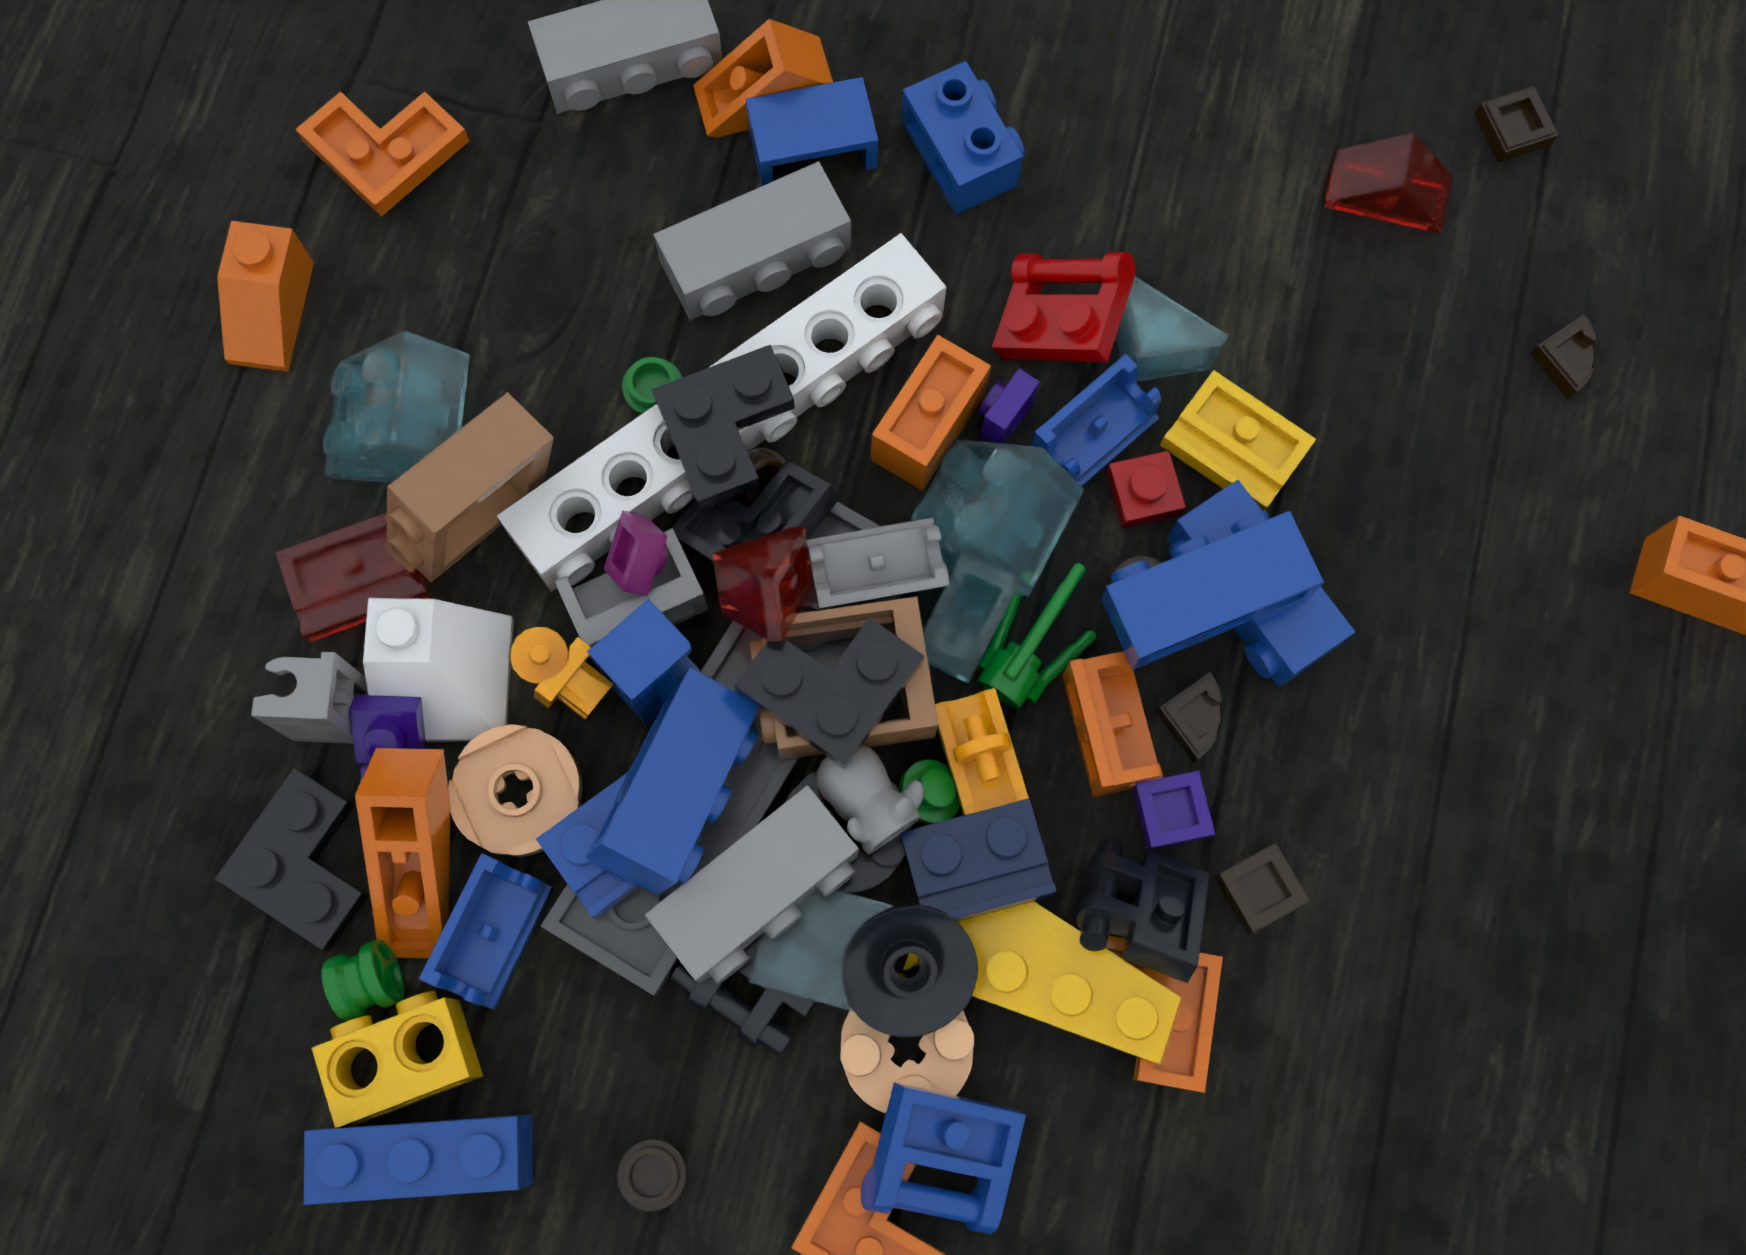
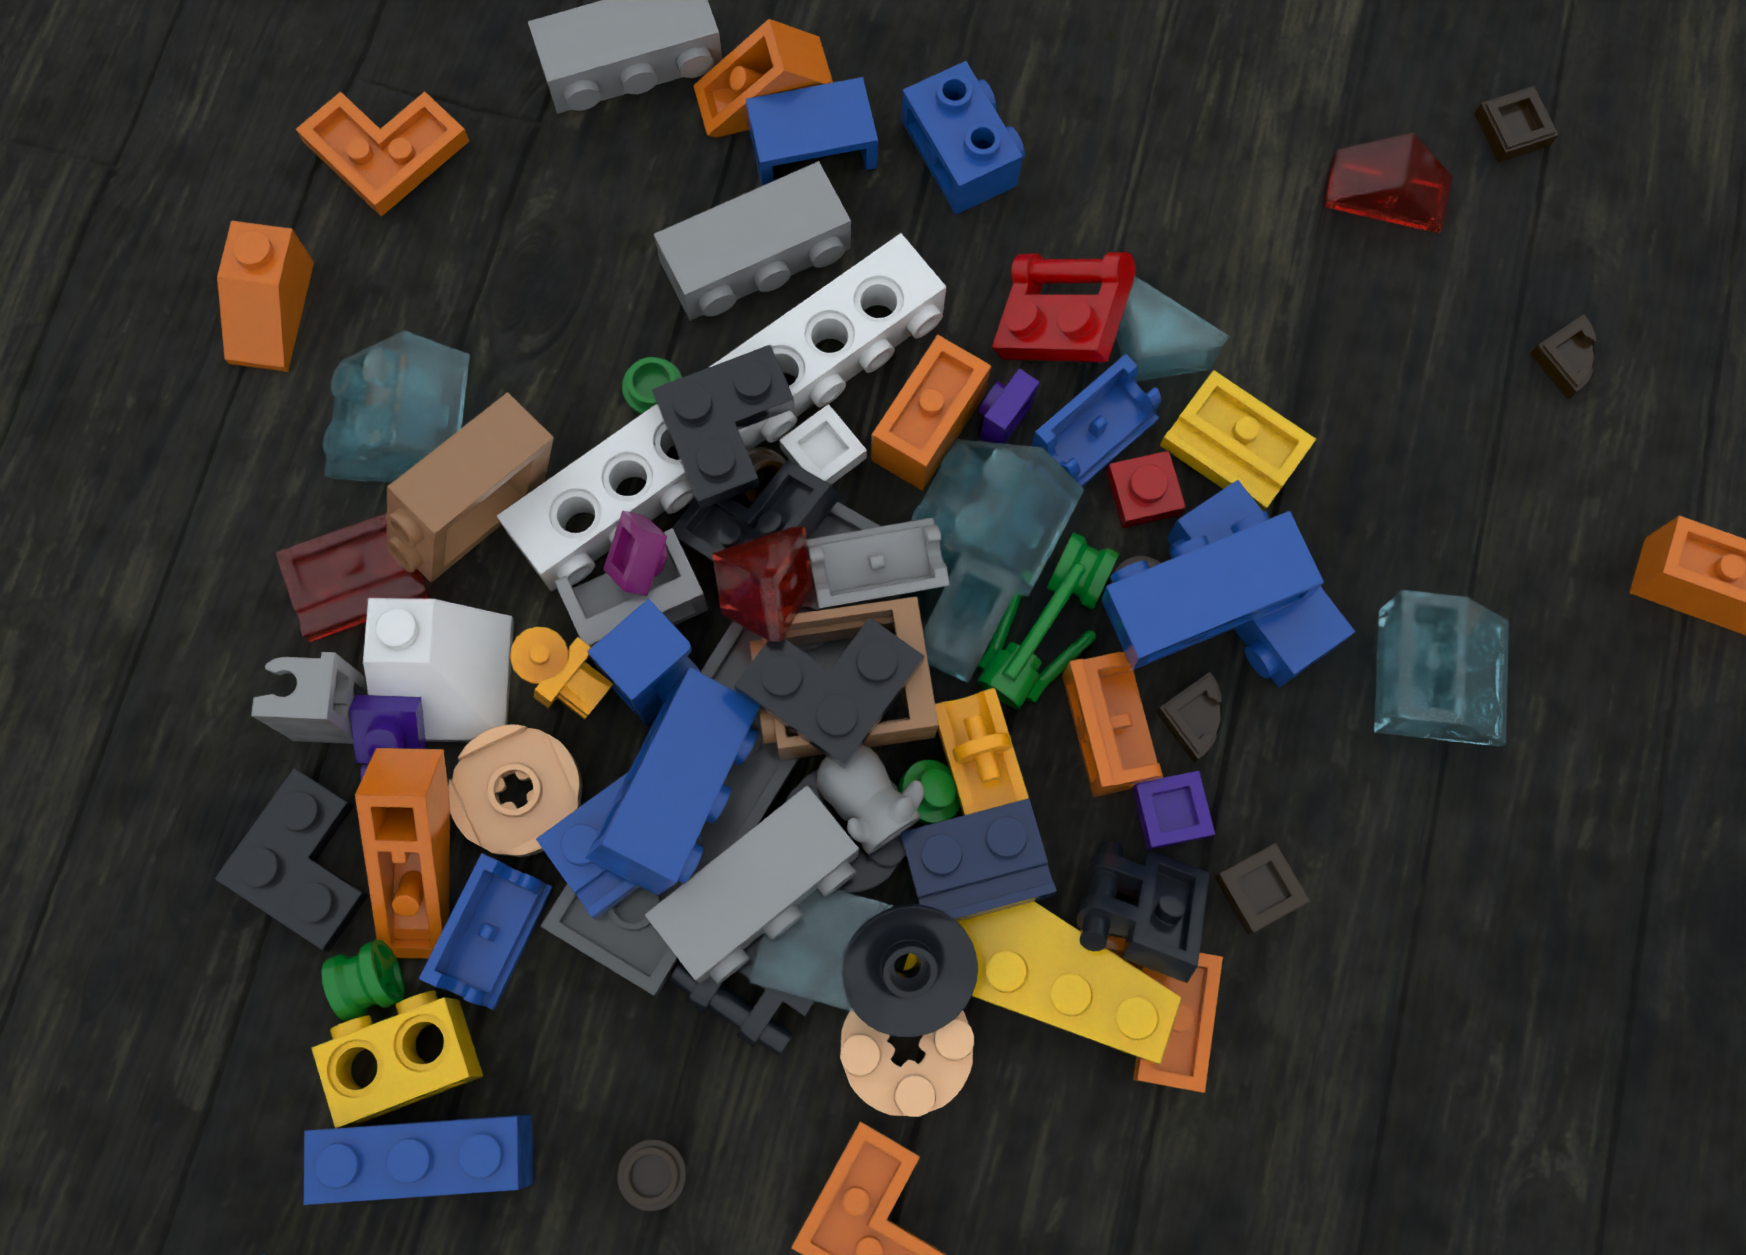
blue plate [861,1082,1026,1234] -> none
none -> white plate [779,404,867,485]
none -> green wheel [1047,532,1119,610]
none -> clear light blue slope [1374,590,1509,747]

